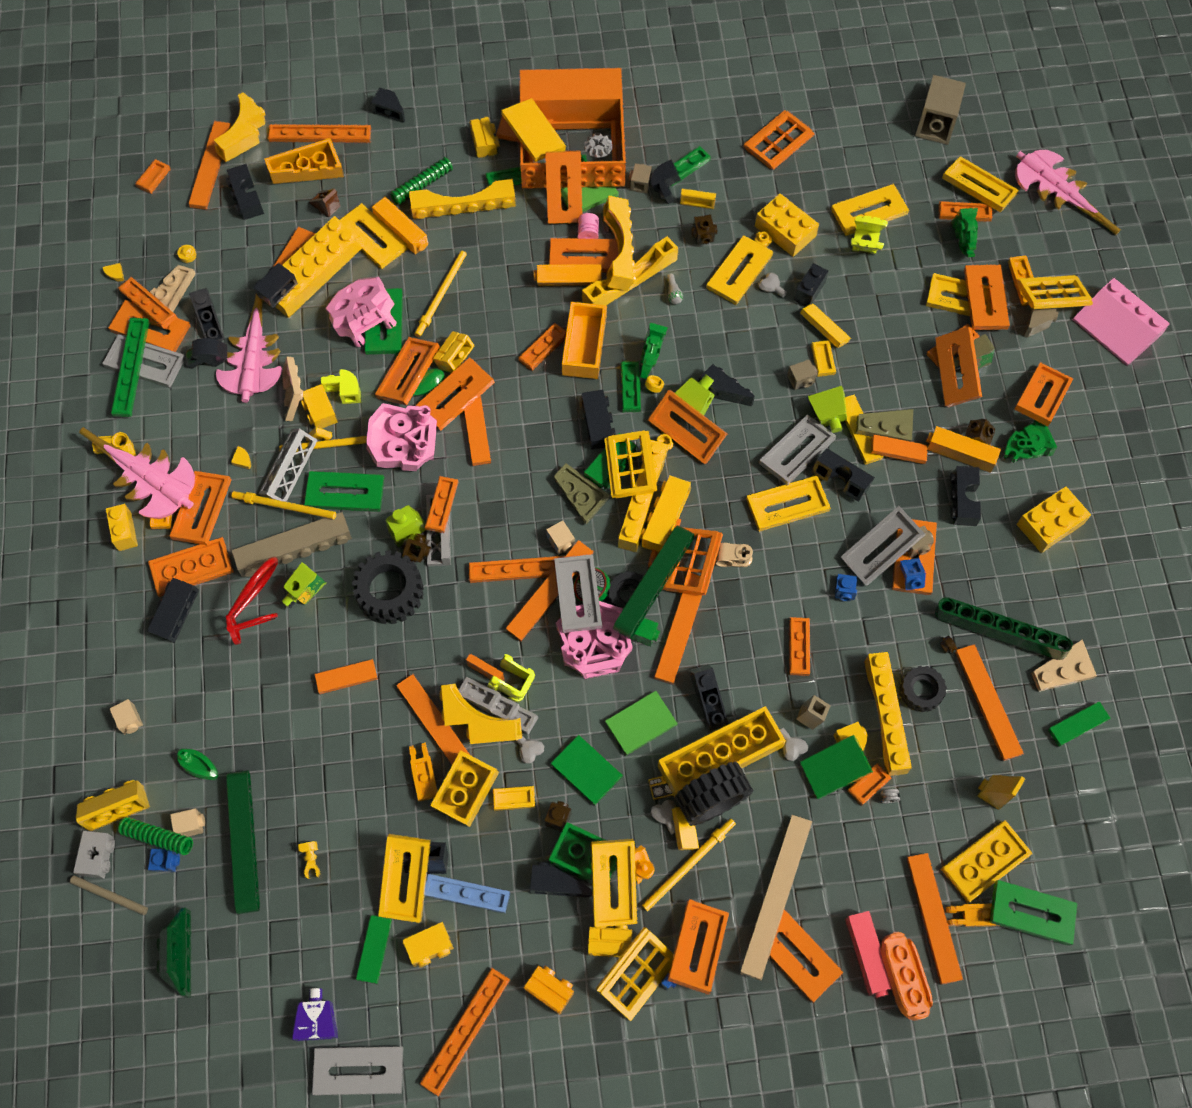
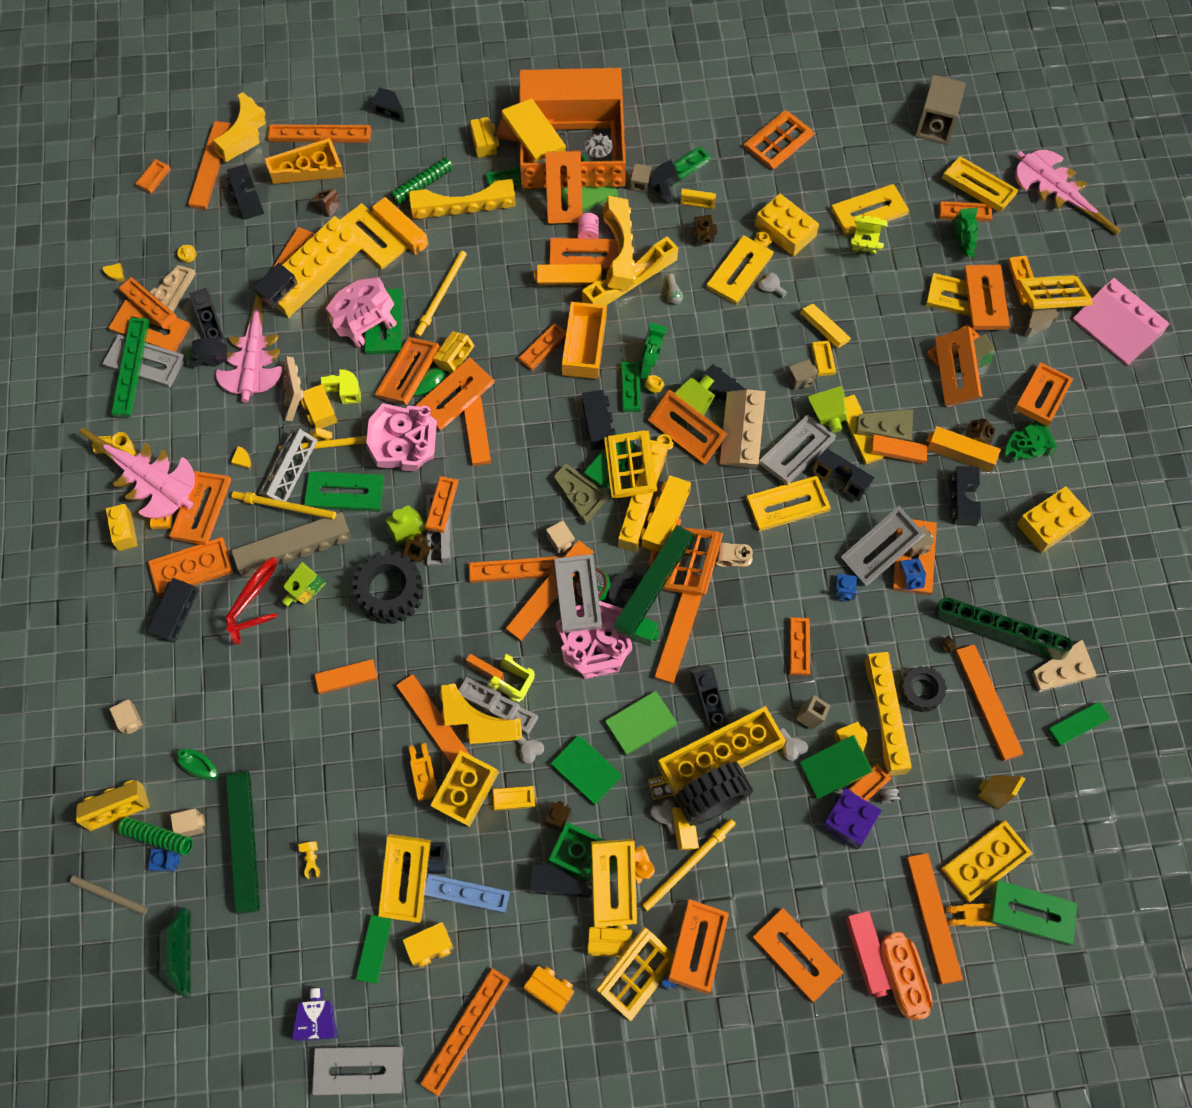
light grey brick [73,831,115,879] -> none
tan tile [741,815,812,981] -> none
black brick [794,263,829,307] -> none
none -> tan slope [720,389,766,469]
none -> dark purple brick [822,788,882,850]

